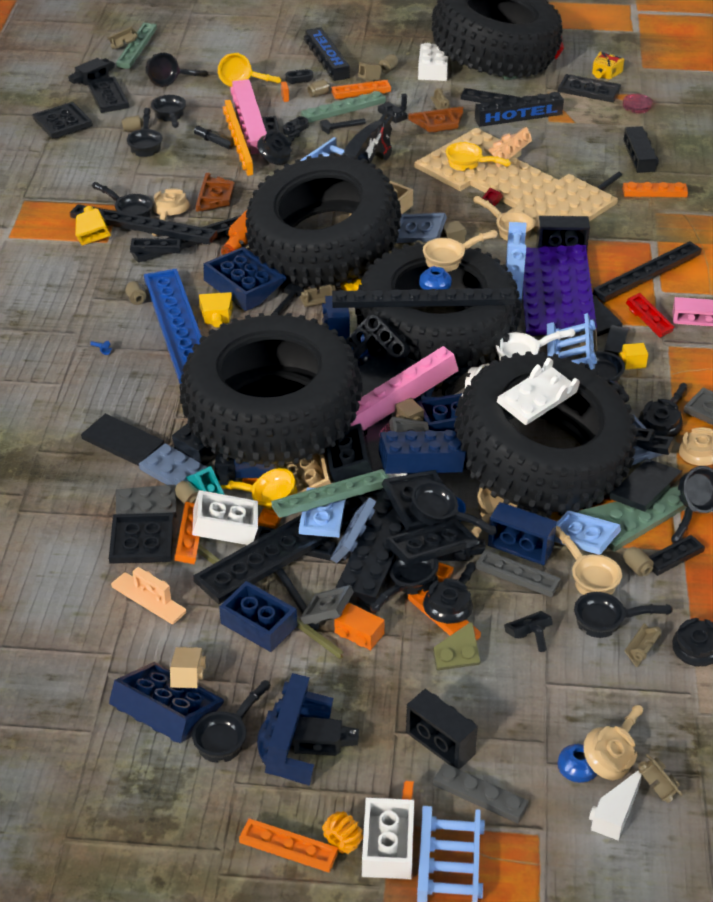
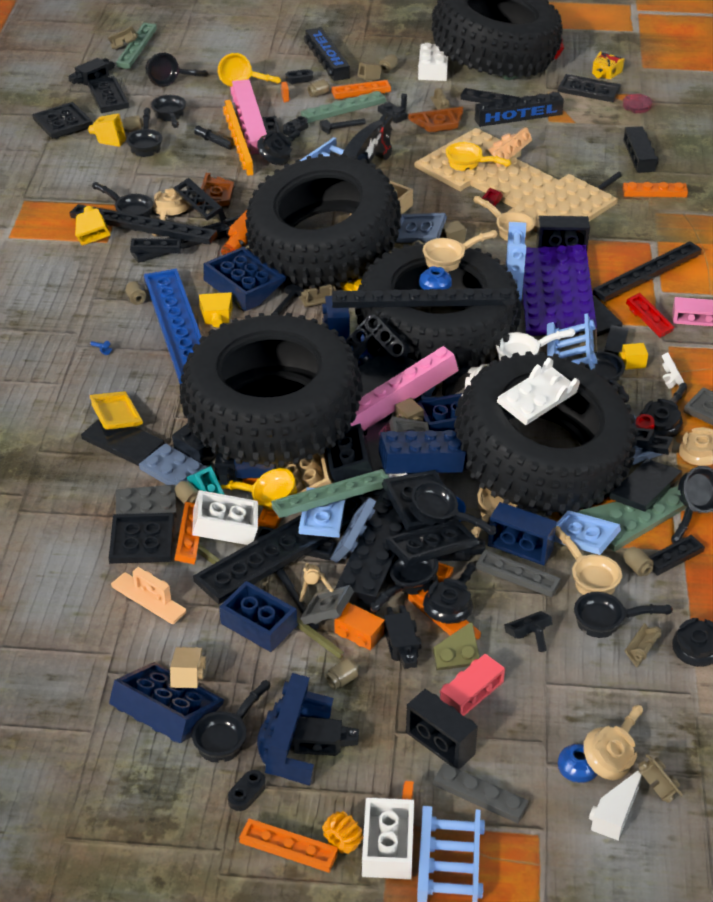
none -> yellow torso [89,114,126,147]
none -> yellow piece [90,391,143,429]
none -> black fence [173,178,227,222]
none -> black plate [228,770,266,811]
none -> tan plant [299,563,334,602]
none -> dark tan brick [325,658,359,689]
none -> black hinge [384,605,421,669]
none -> coral brick [440,654,505,716]
none -> red tile [635,414,655,429]
none -> white plate [662,353,685,389]

